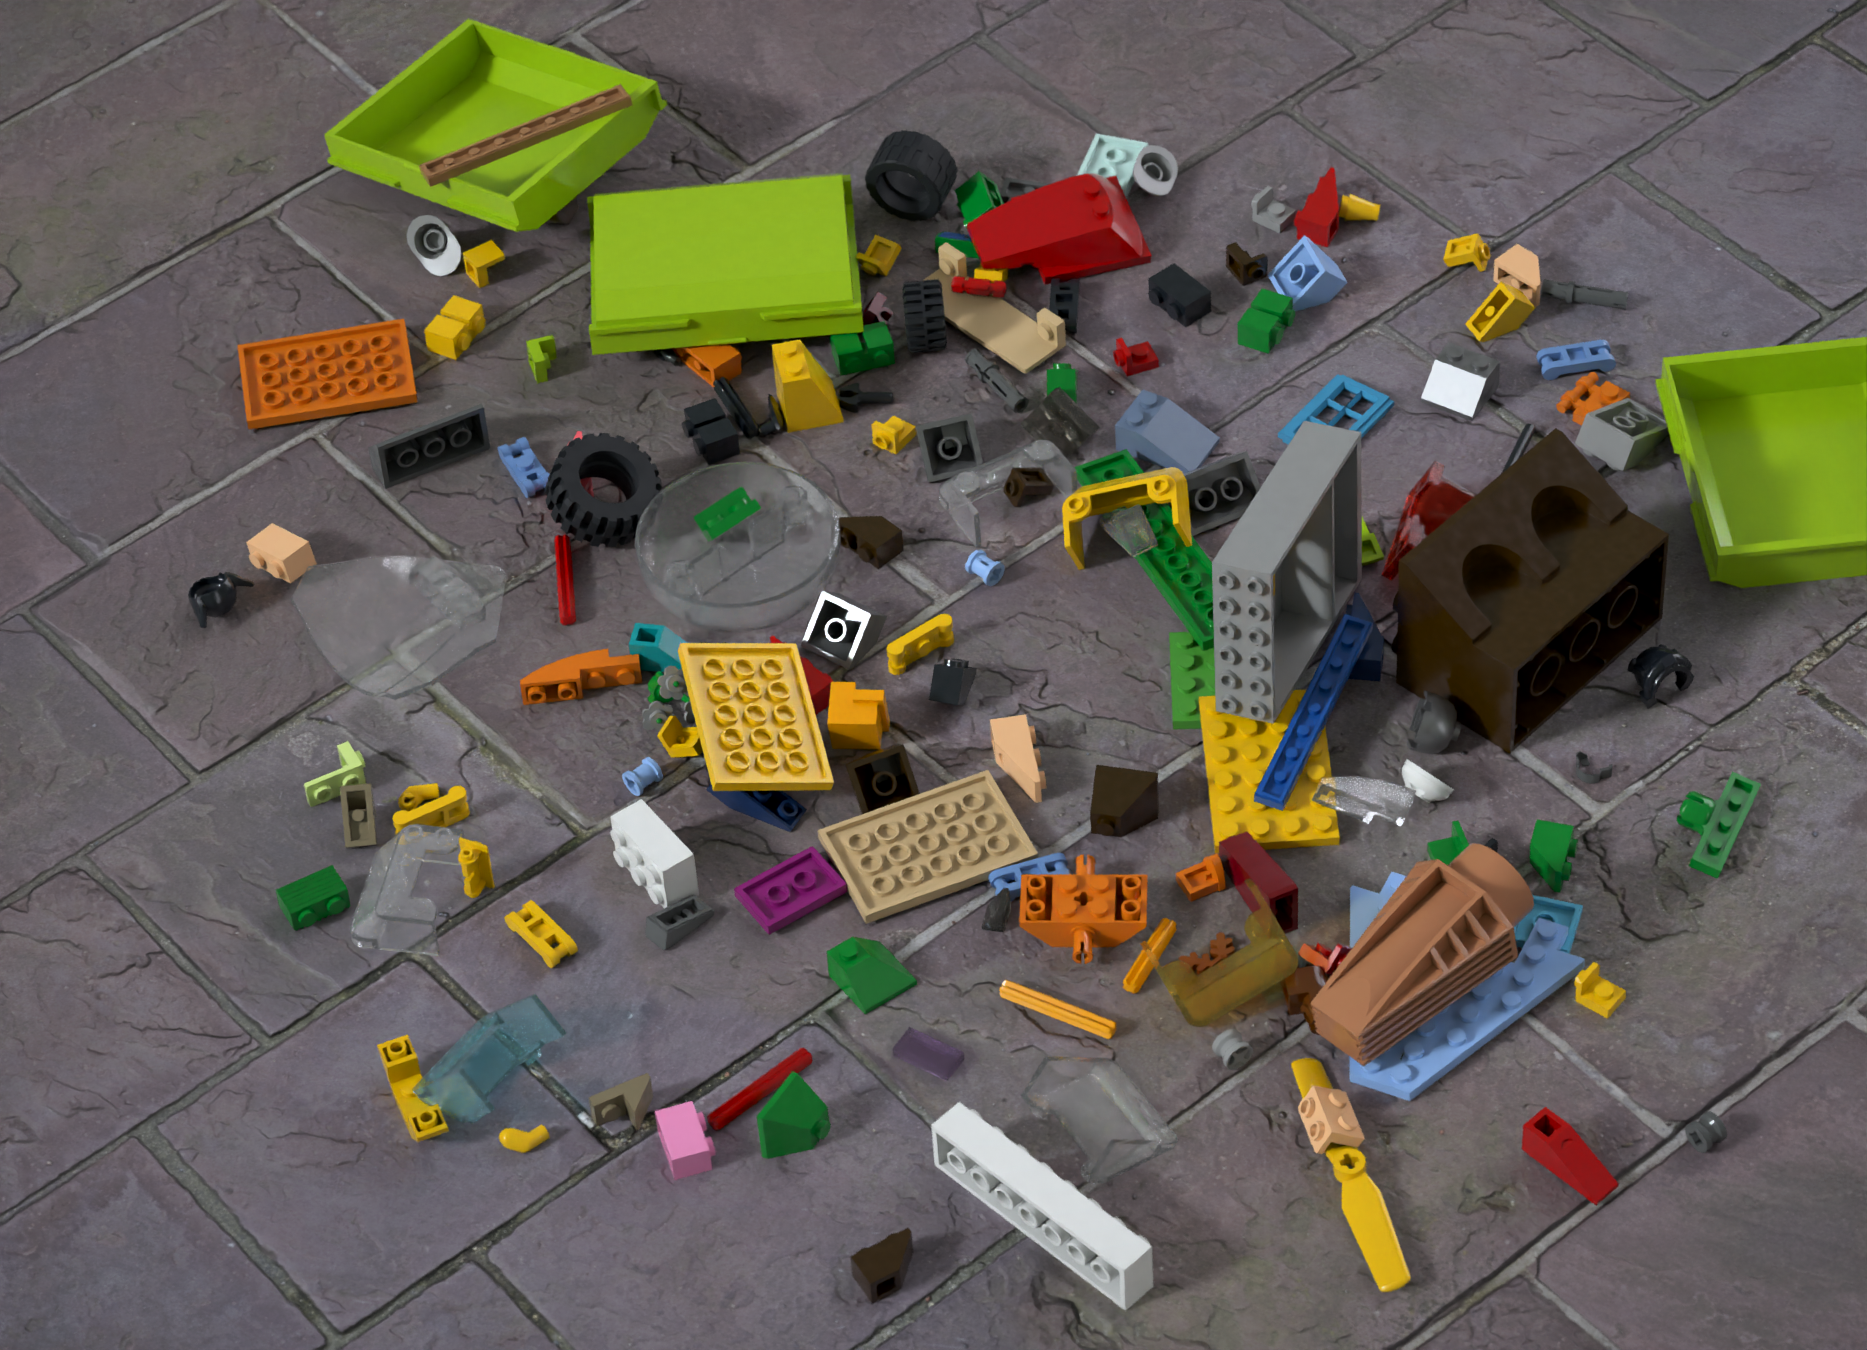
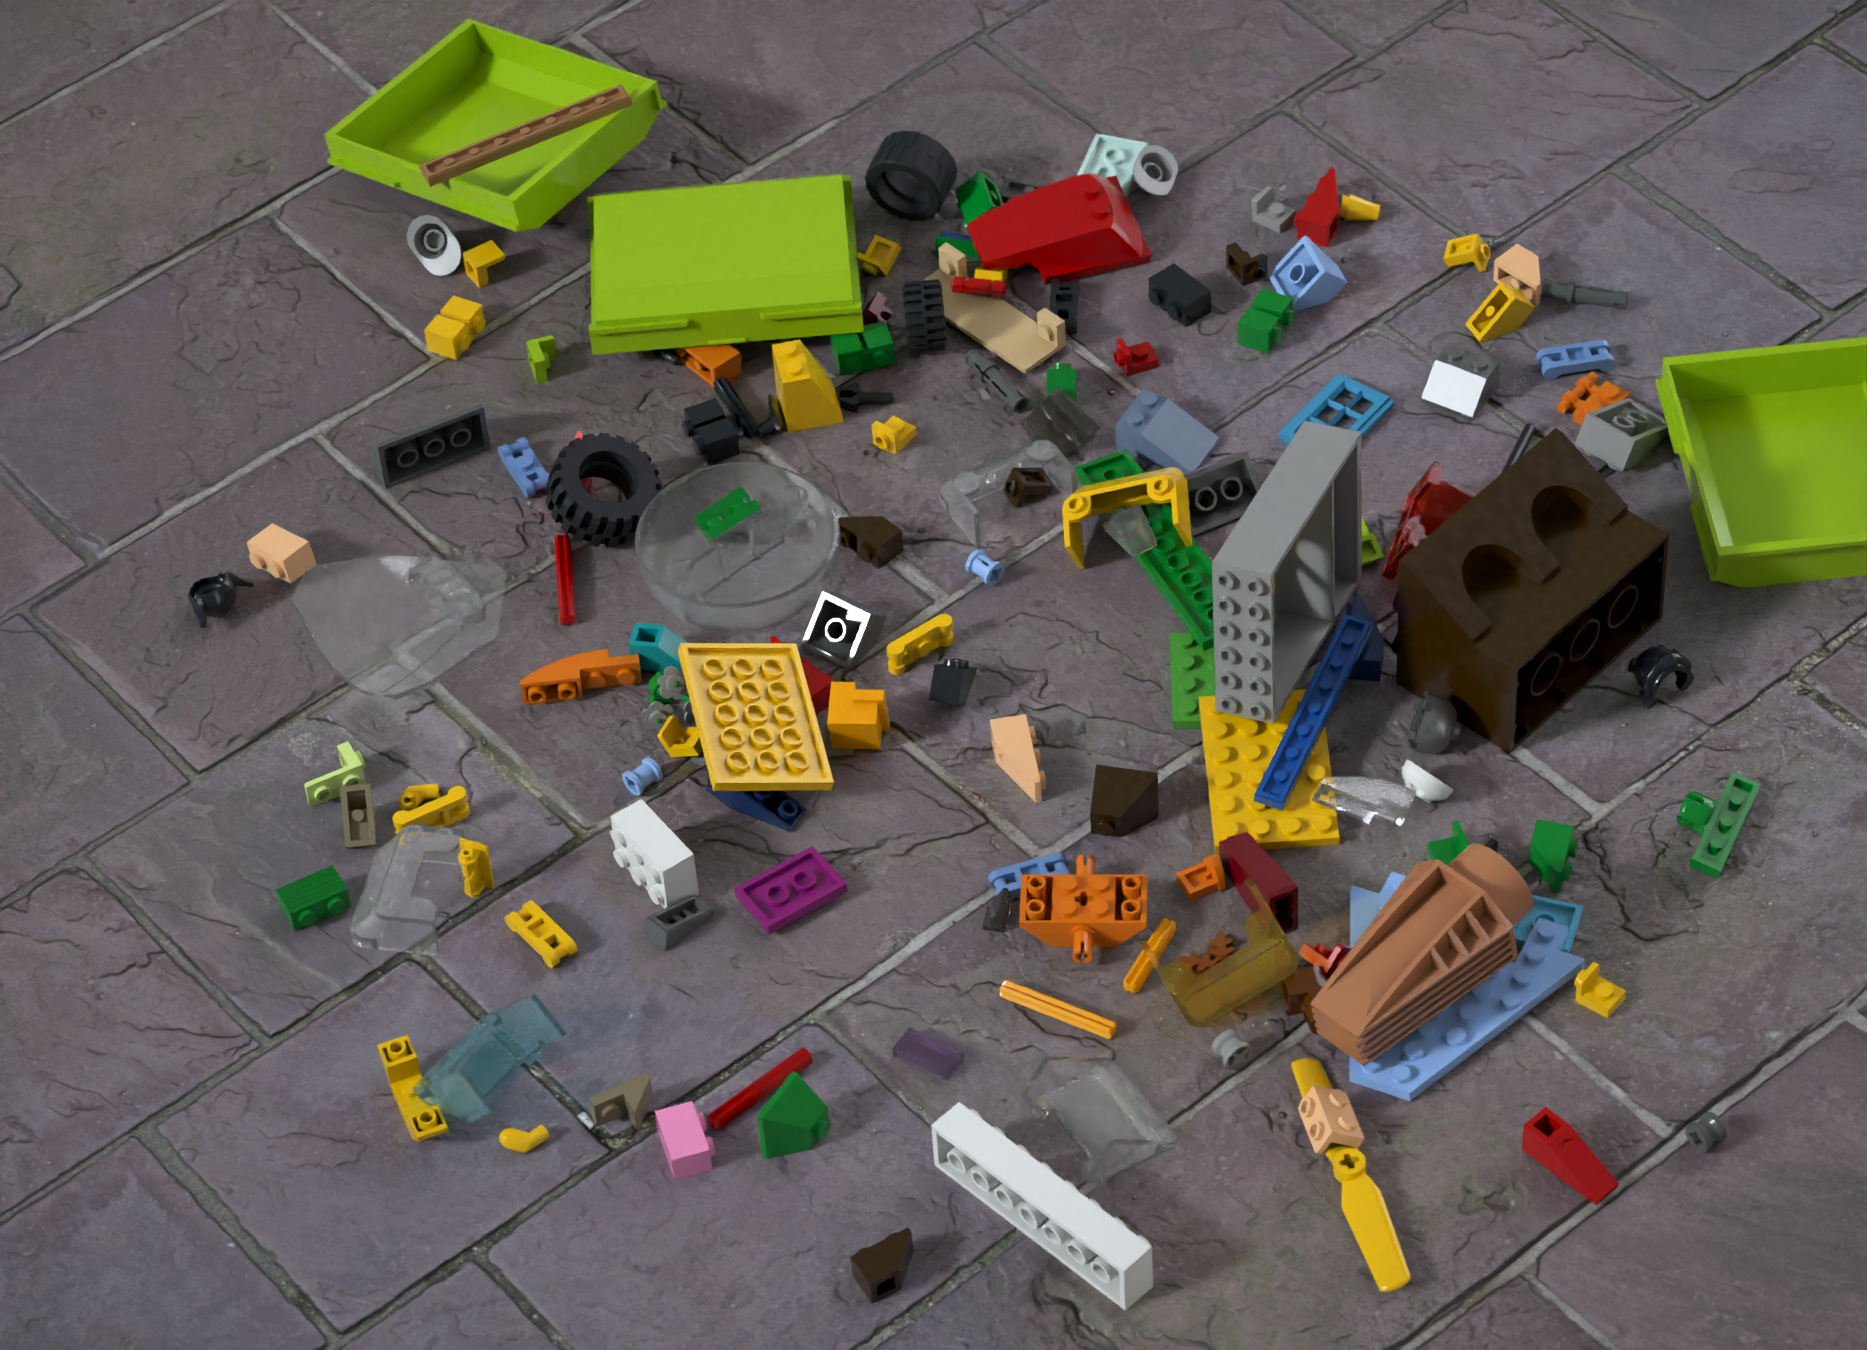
orange plate [237,318,418,430] -> none
tan plate [818,770,1038,924] -> none
green slope [826,936,917,1015] -> none
dark brown slope [845,744,920,814] -> none
flat silver slope [915,413,985,483] -> none
dark grey piece [1576,751,1613,784] -> none

